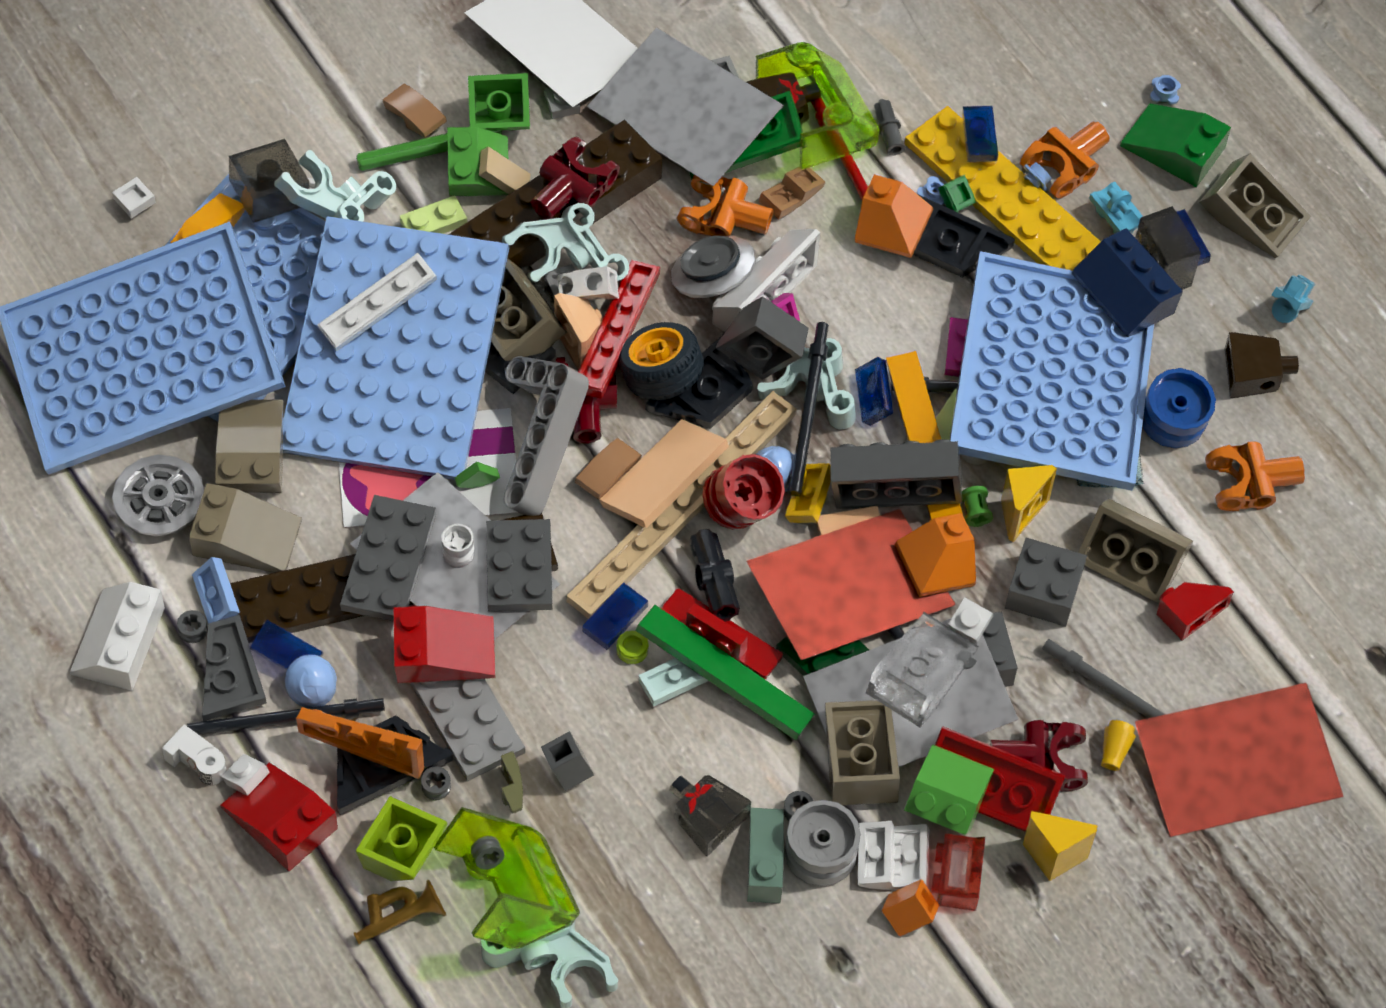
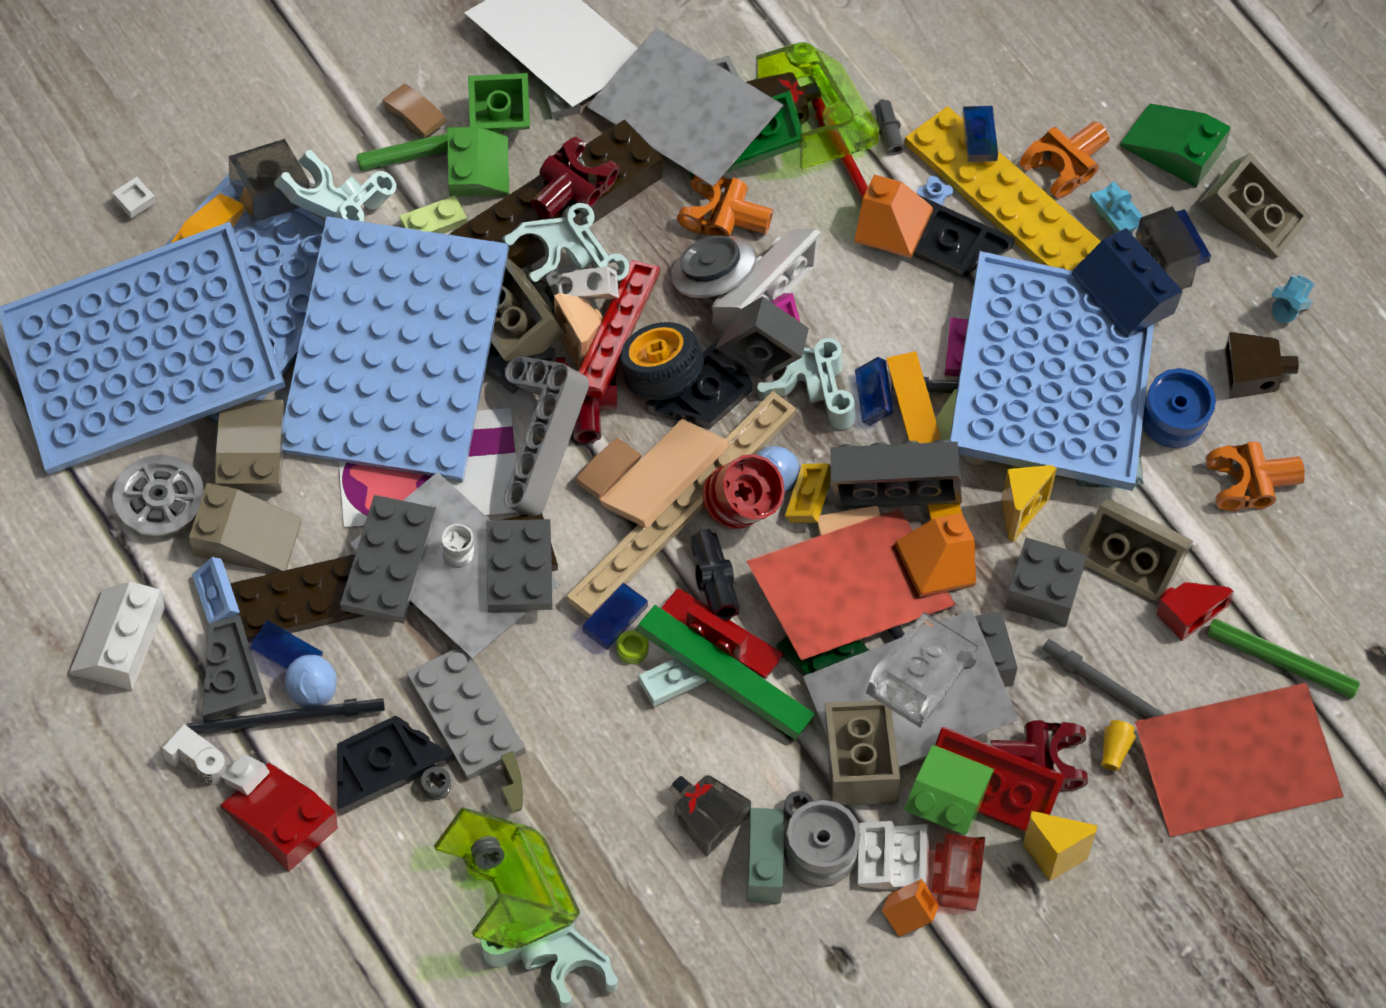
dark grey bush [177,610,208,643] -> none
orange wing [296,707,424,779] -> none
white tile [317,253,437,351] -> none
pearl gold piece [353,880,447,945] -> none
lime slope [355,796,448,881] -> none
slope [393,606,496,683] -> none
bright green tile [454,461,500,488] -> none
tan tile [479,146,530,194] -> none
dark grey brick [541,731,594,791] -> none
medium nougat slope [758,163,826,220] -> none
black bar [789,322,829,496] -> none
green tile [938,175,976,212] -> none
white plate [948,597,993,644] -> none
bright green bush [962,486,993,527] -> none
light blue plate [1023,162,1051,192] -> none
light blue plate [1150,75,1181,104] -> none
none -> bright green axle [1207,619,1360,698]

